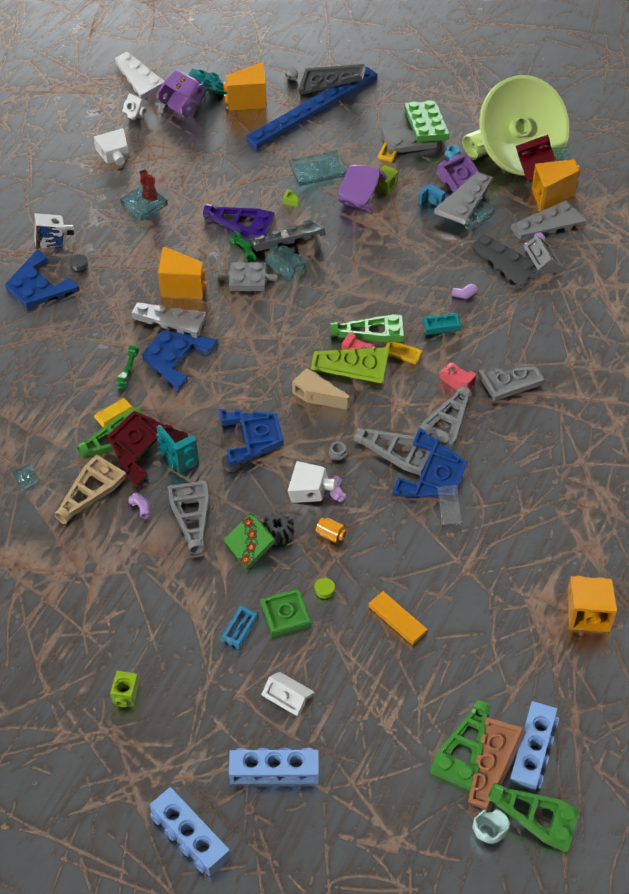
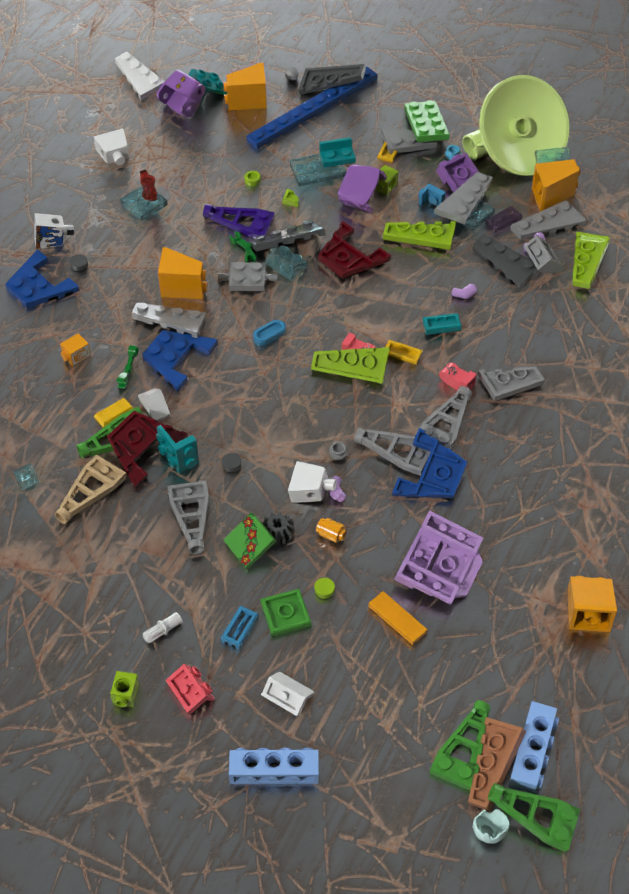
white brick [122,93,150,120] -> none
lavender arm [129,493,150,519] -> none
light blue brick [149,787,231,877] -> none
blue wing [219,409,284,467] -> none
tan slope [292,368,350,410] -> none
bright green plate [331,314,404,342] -> none
clear plate [437,485,462,527] -> none
dark red bracket [516,135,556,182] -> none
none -> light orange brick [60,333,91,366]
none -> white slope [138,388,171,422]
none -> white axle [143,612,183,643]
none -> coral bracket [165,664,215,714]
none -> lime tile [244,171,261,186]
none -> dark azure tile [253,320,286,346]
none -> dark red wing [318,221,391,278]
none -> teal bracket [319,137,356,168]
none -> lime wing [383,221,456,250]
none -> lavender slope [394,510,483,605]
none -> clear purple tile [485,206,523,234]
none -> lime wing [573,231,610,289]

